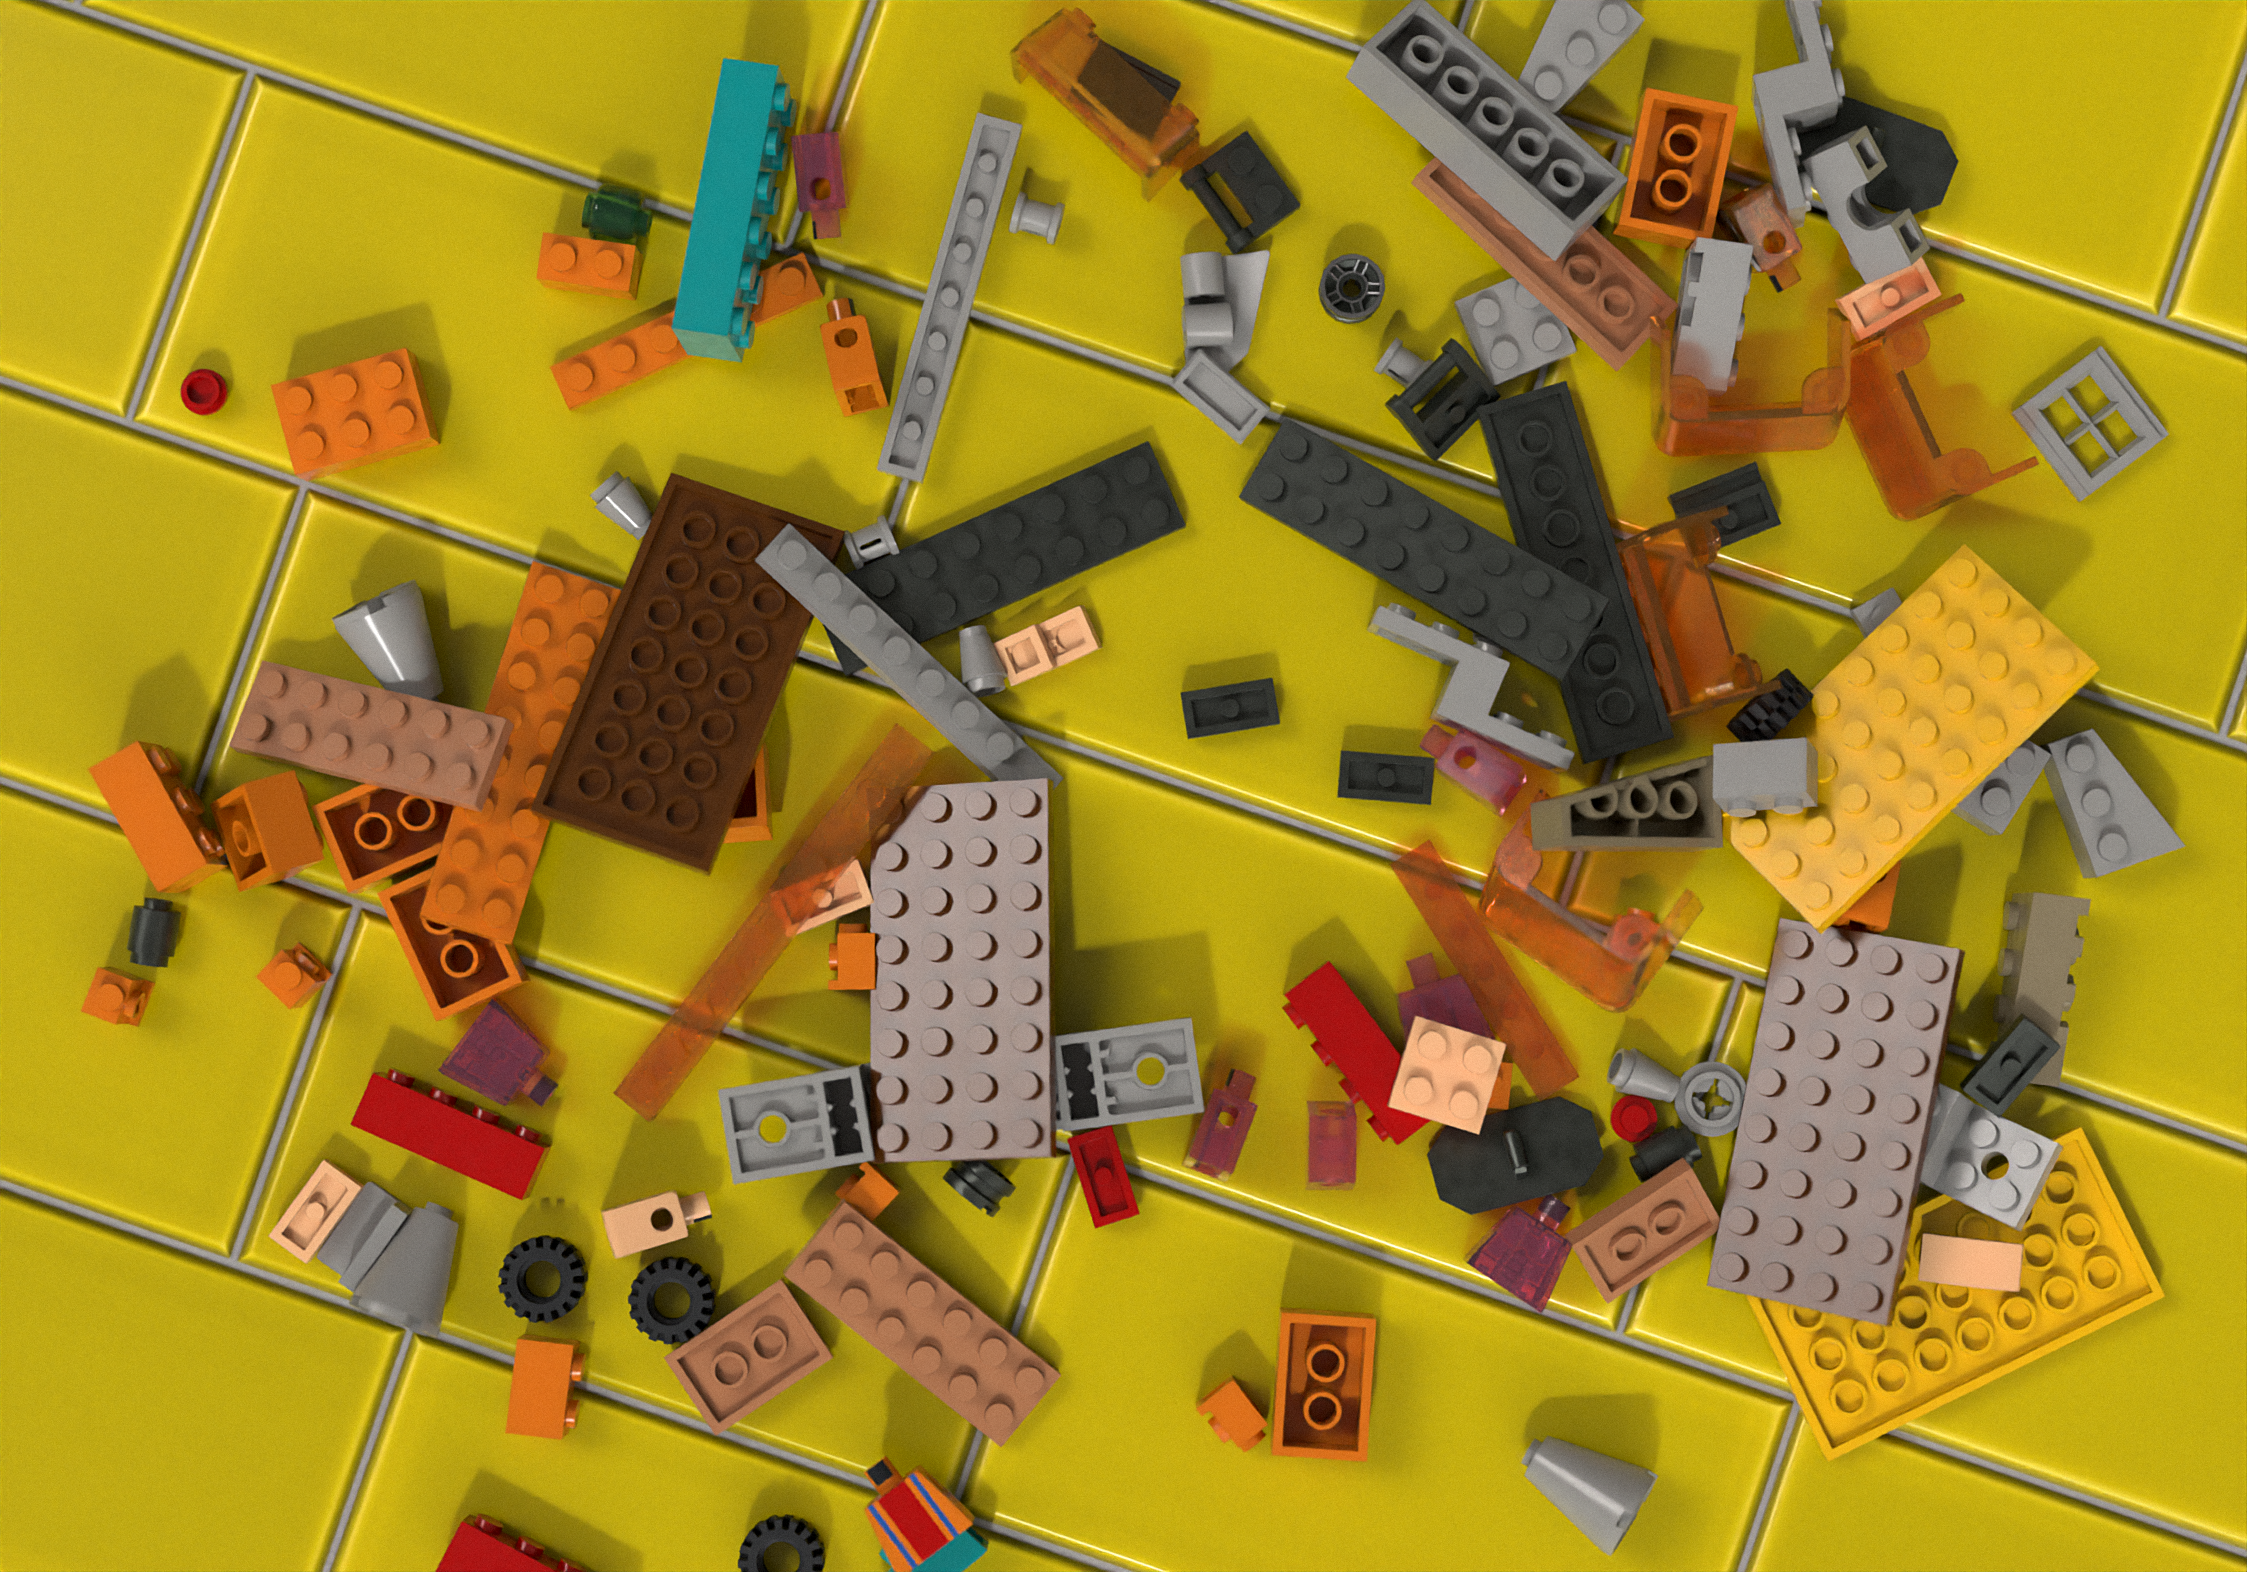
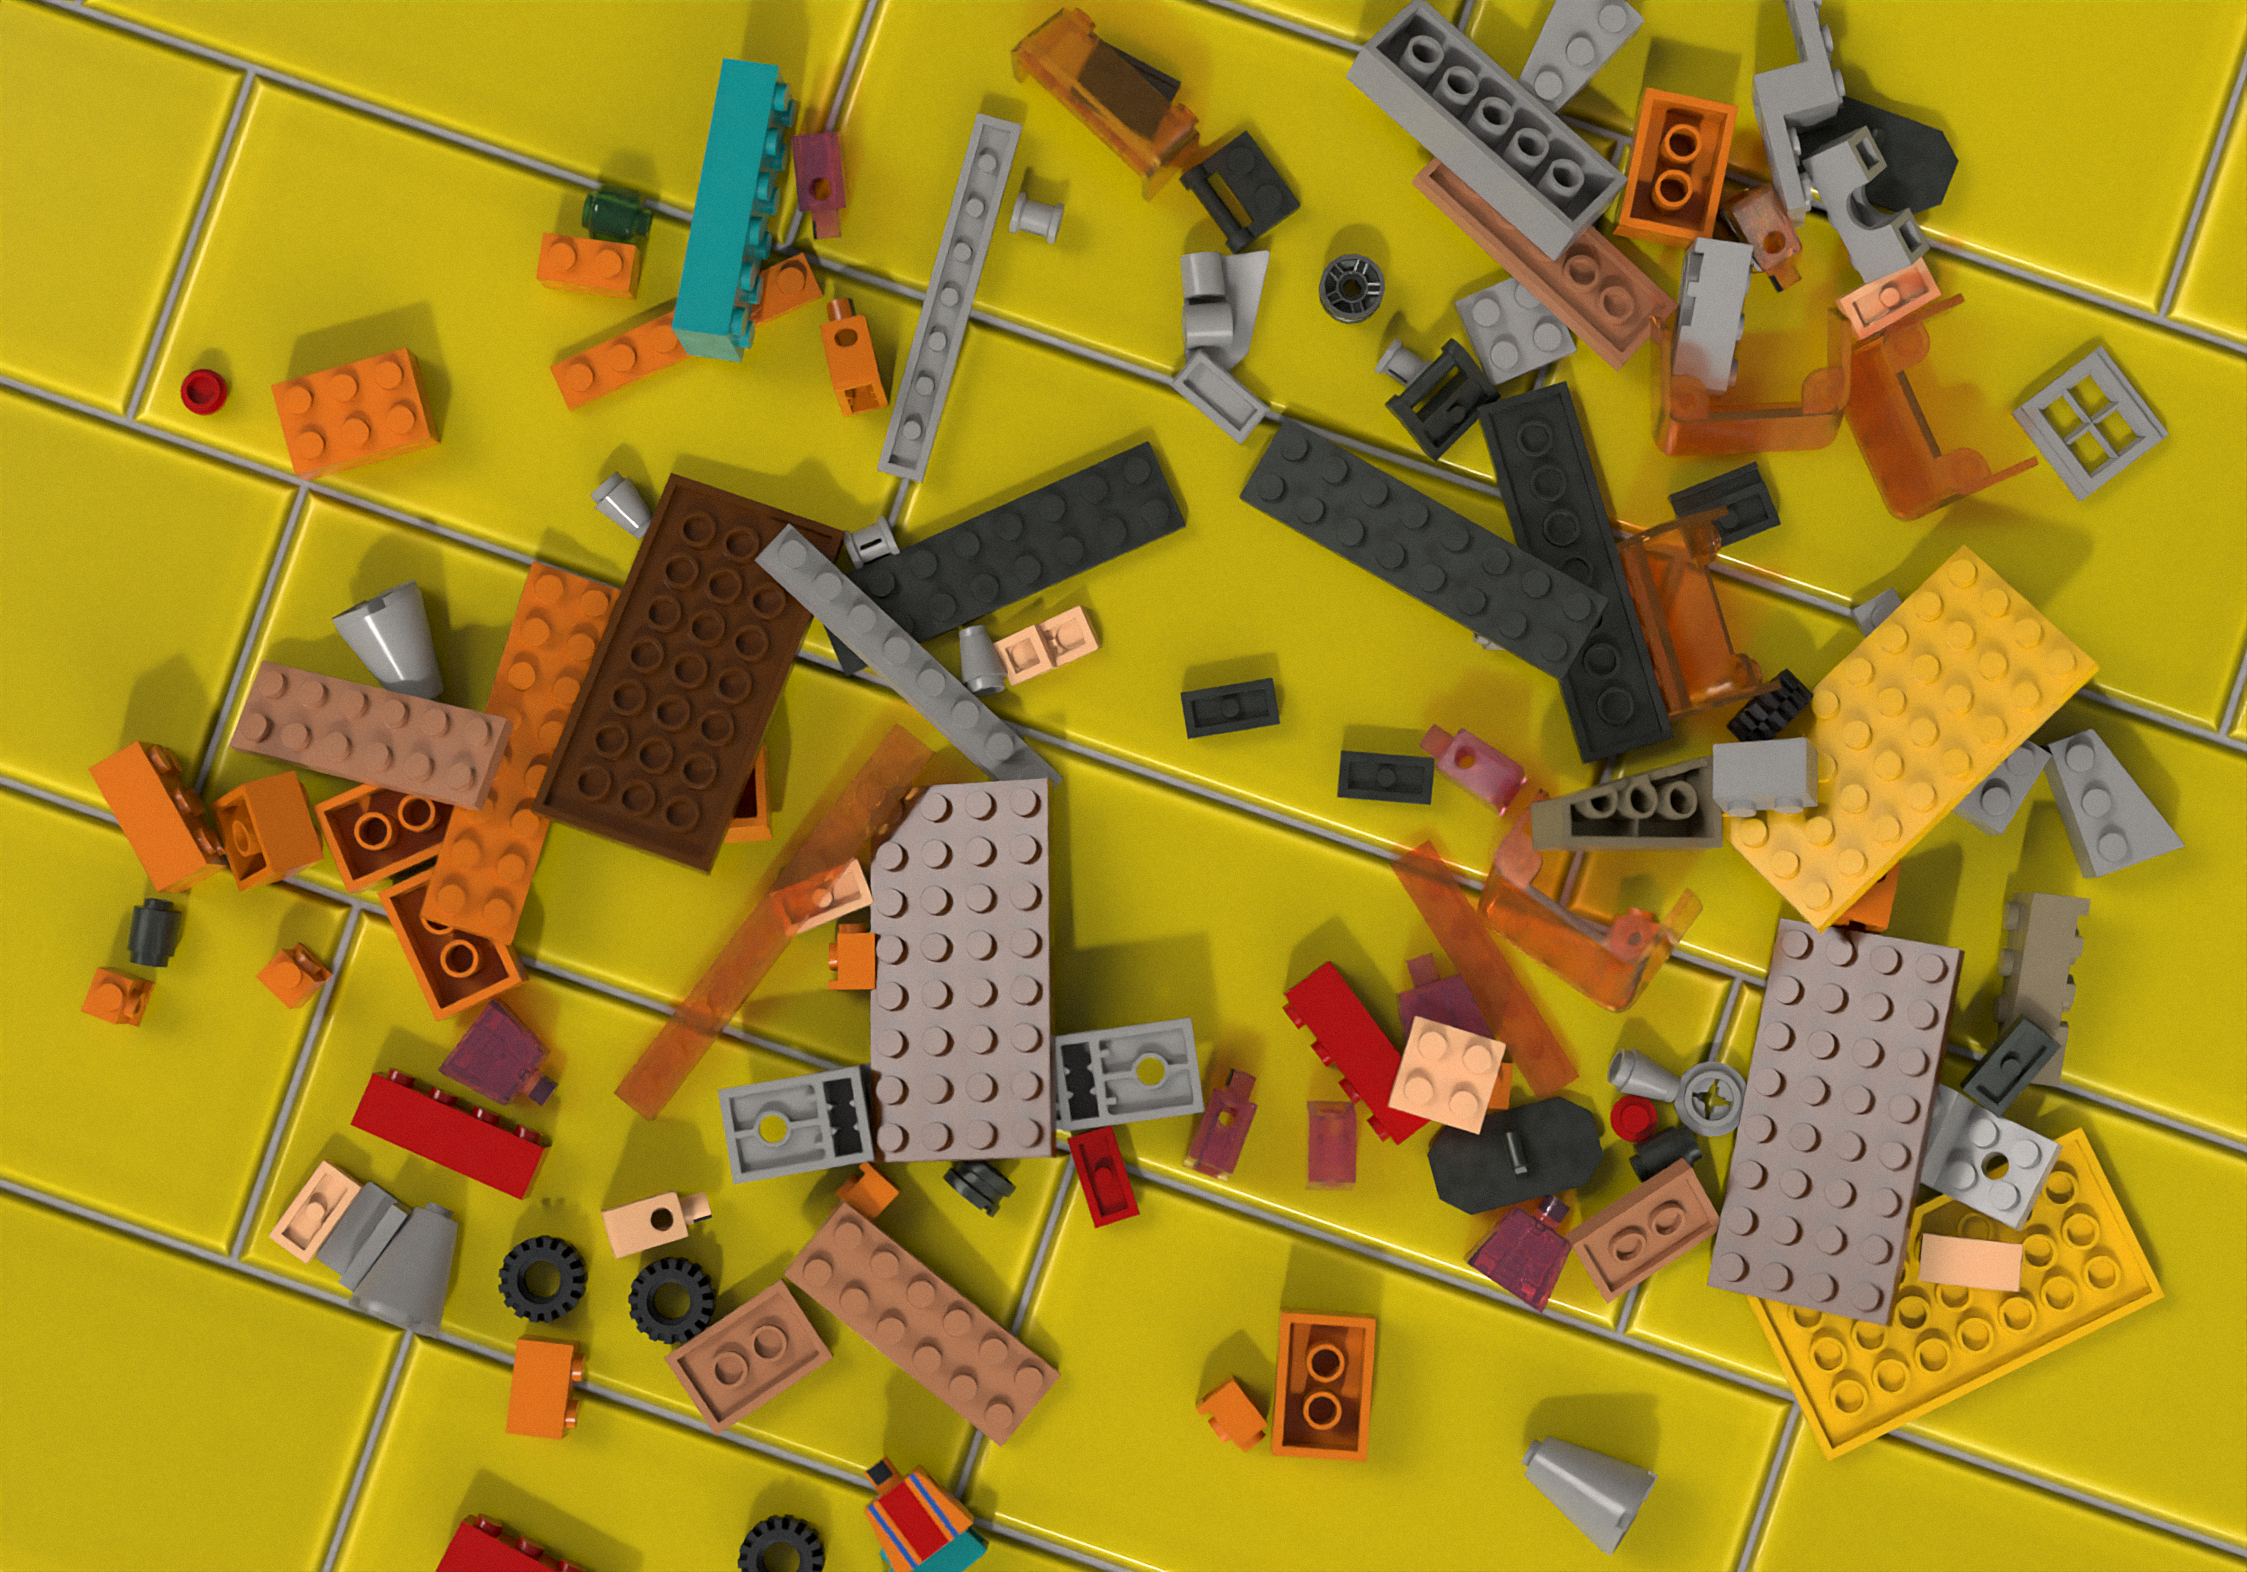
light grey bracket [1367,603,1575,774] -> none

